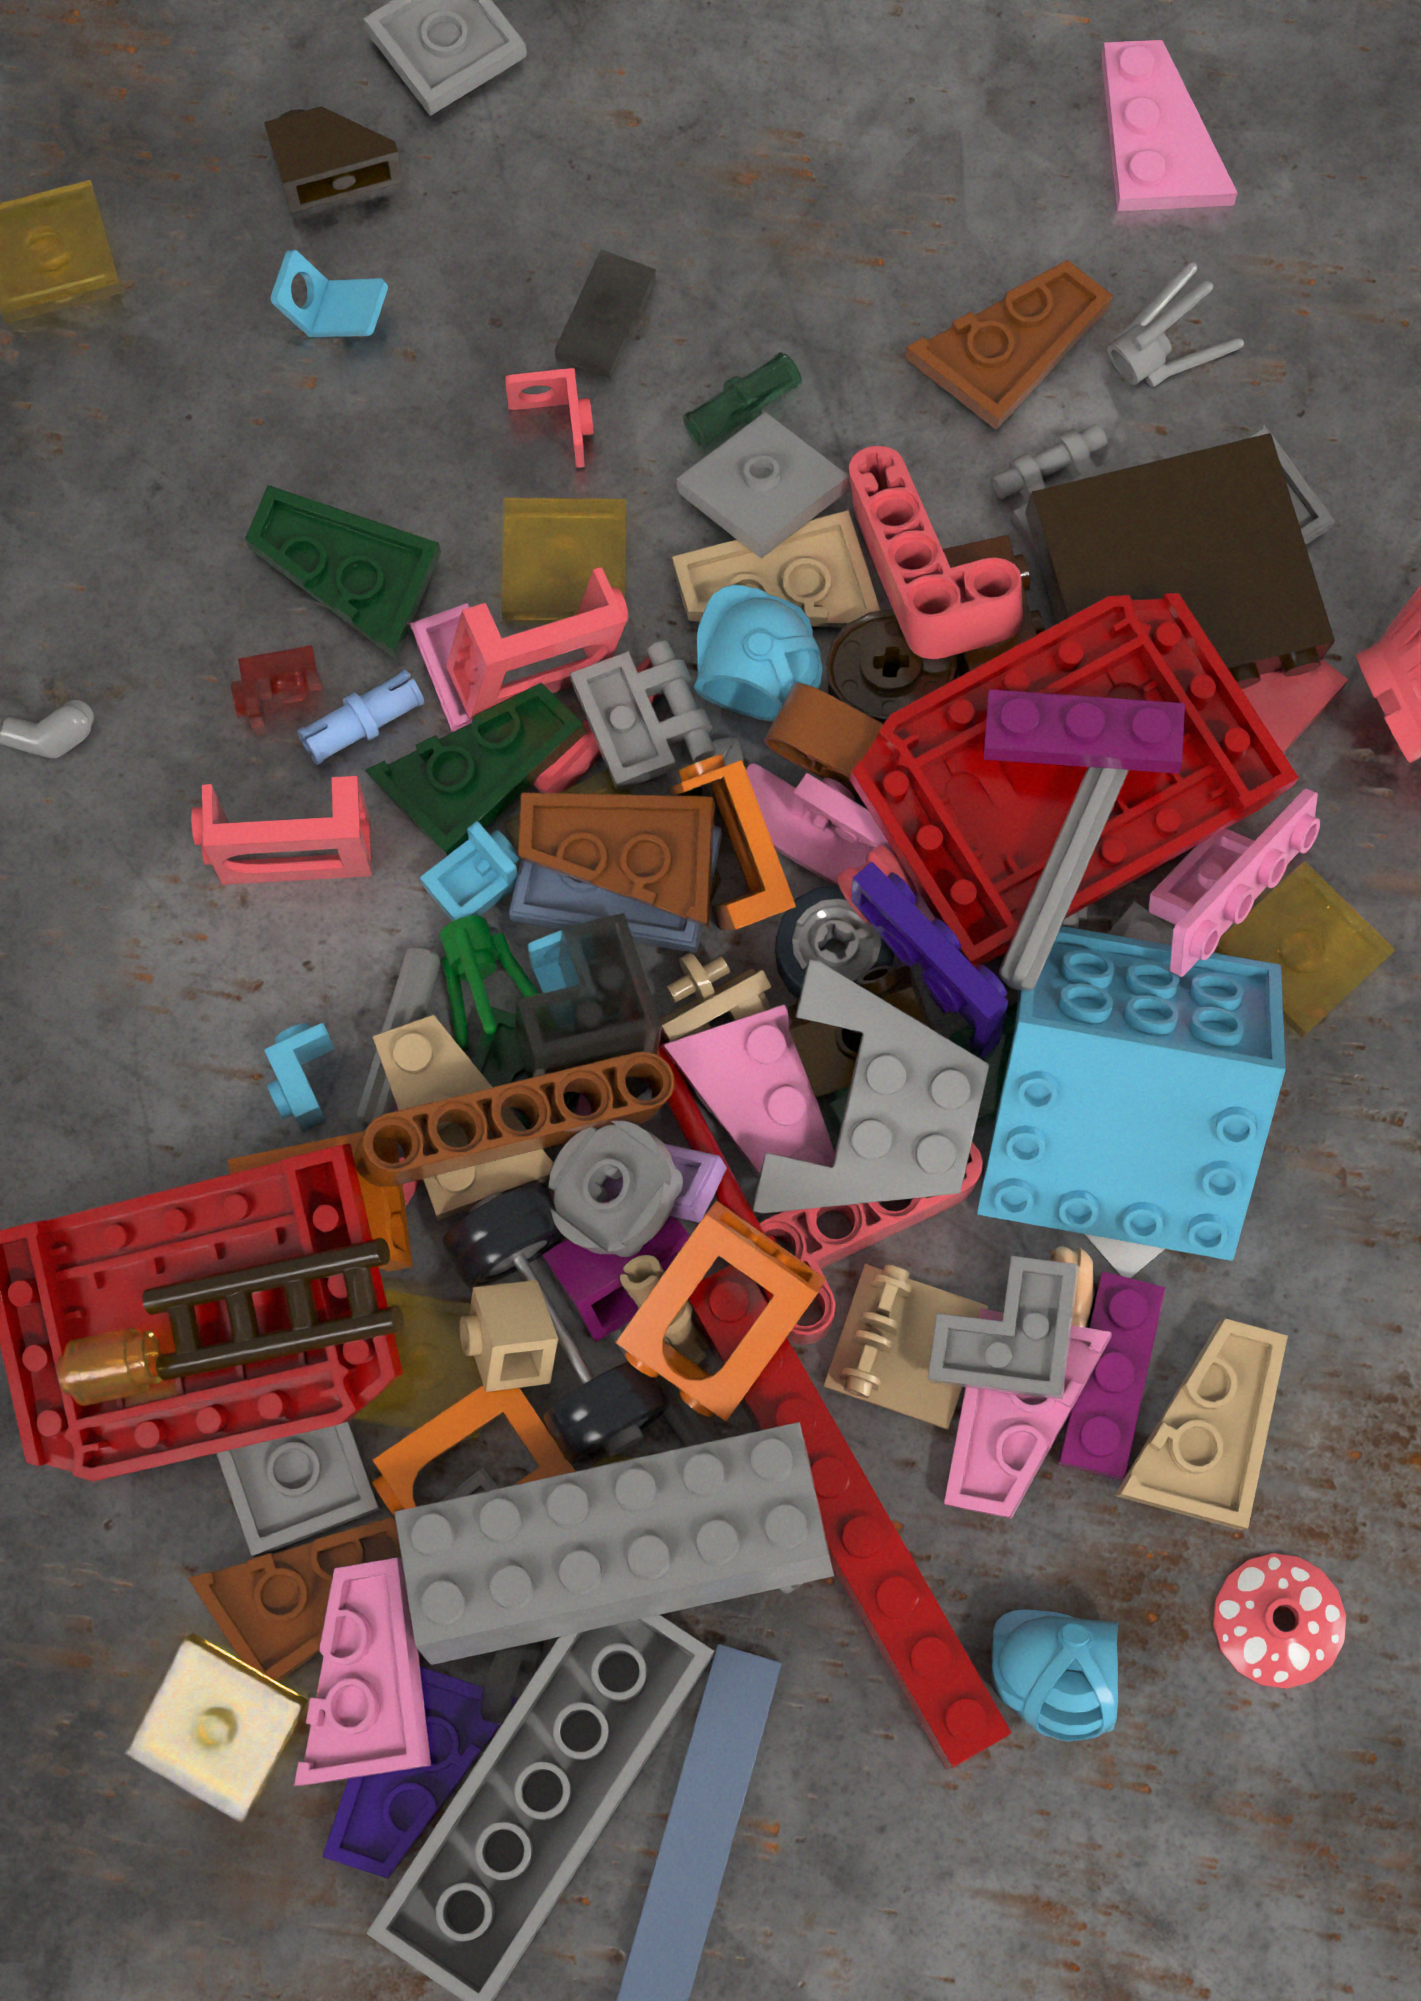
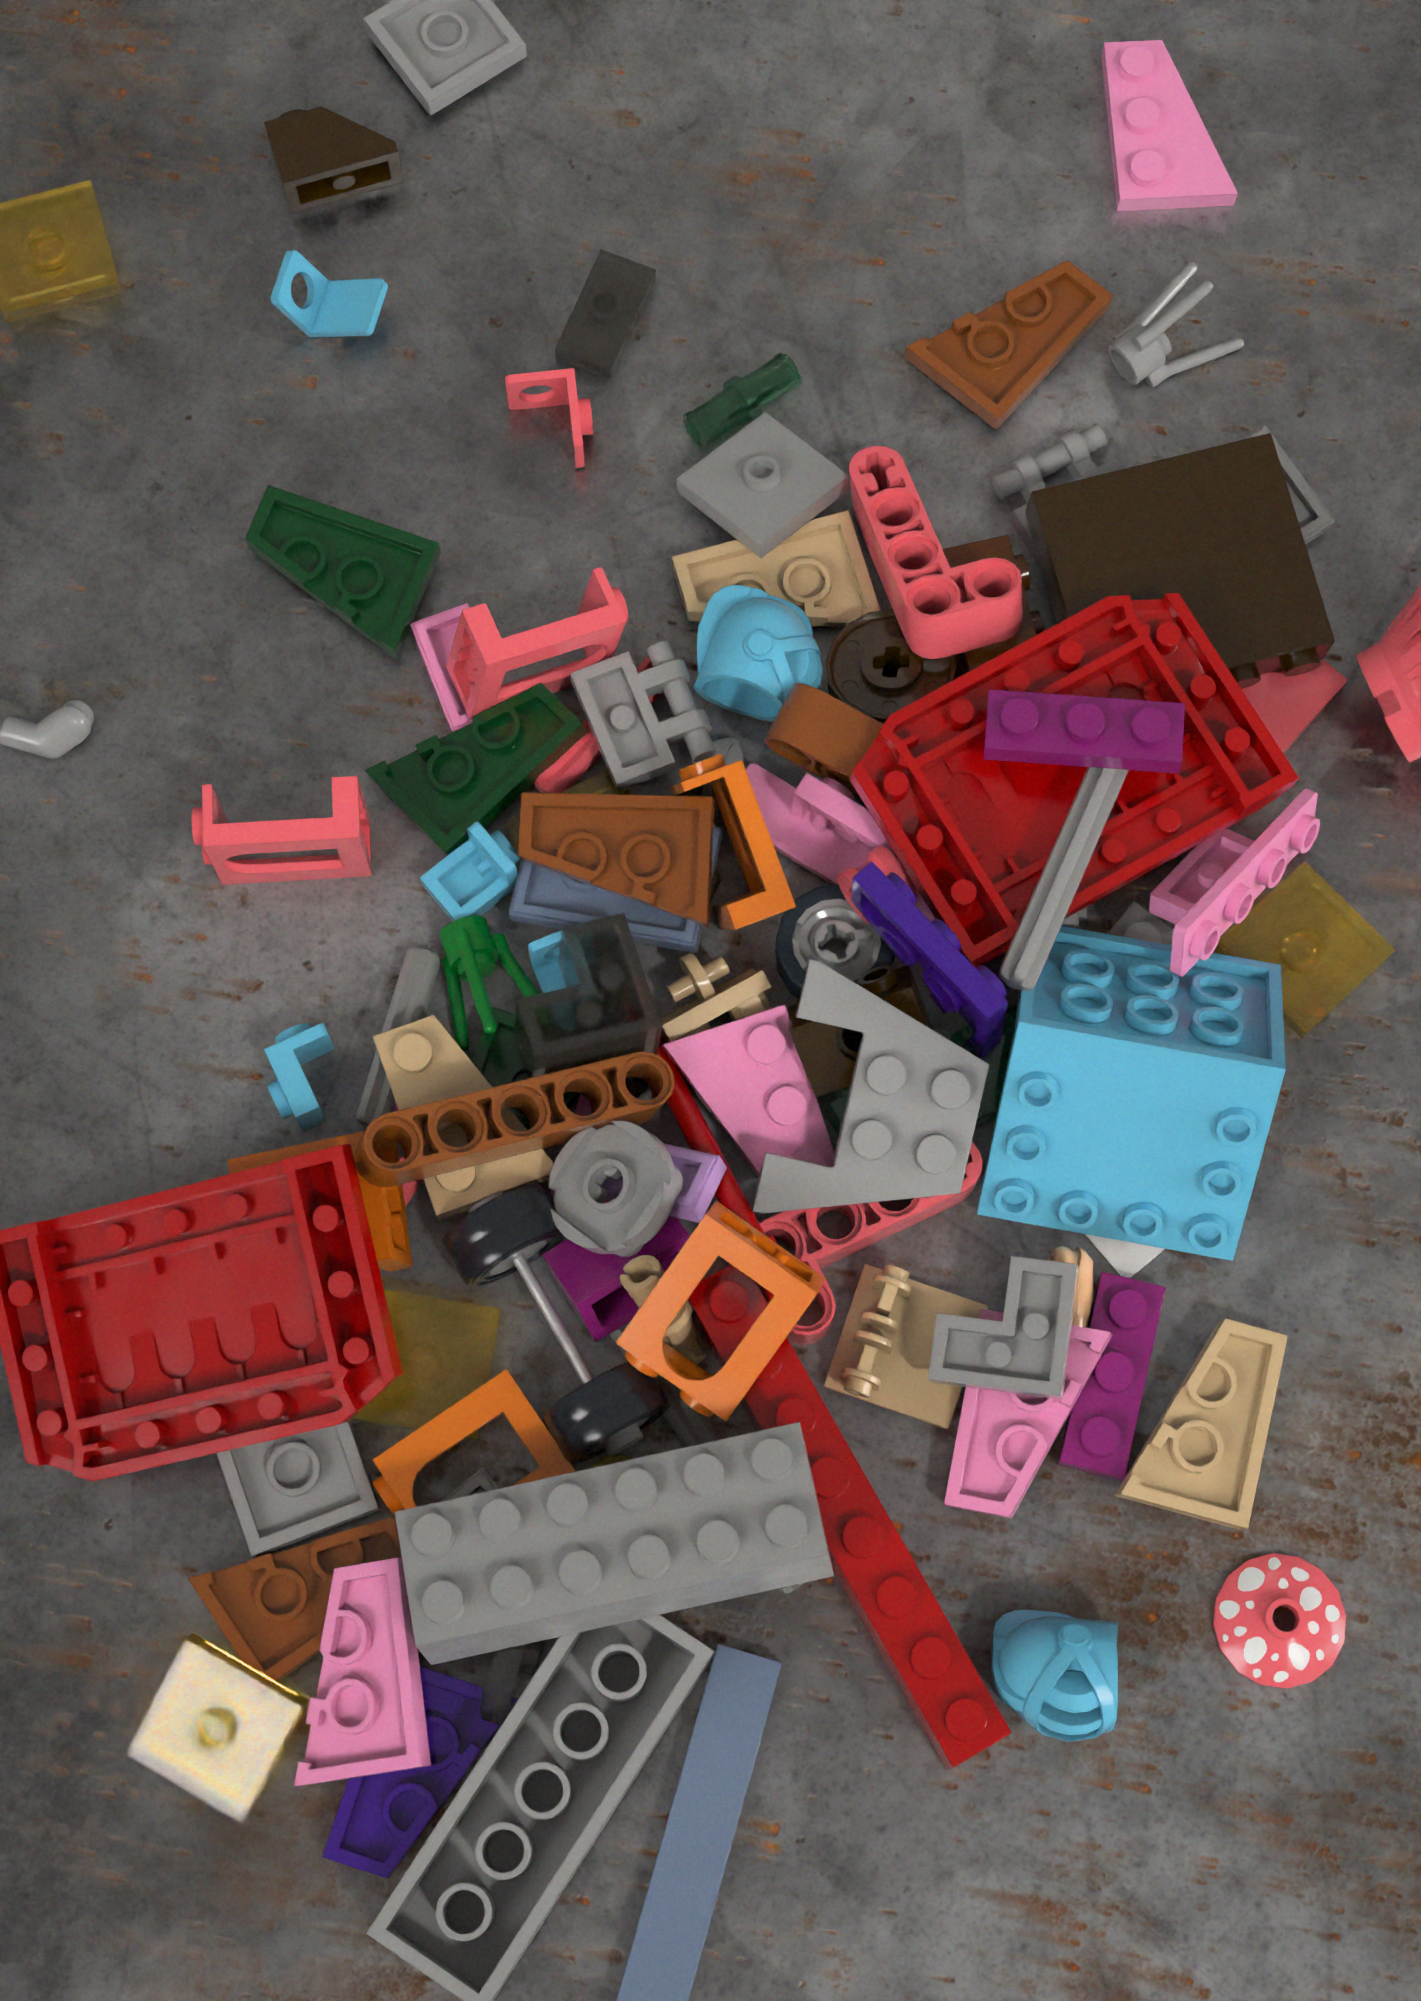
clear yellow brick [57,1327,162,1406] -> none
dark brown bar [142,1238,404,1381] -> none
clear red bracket [231,645,323,736] -> none
light blue pin [297,669,425,765] -> none
tan brick [460,1280,558,1392] -> none
clear yellow tile [502,498,627,620] -> none

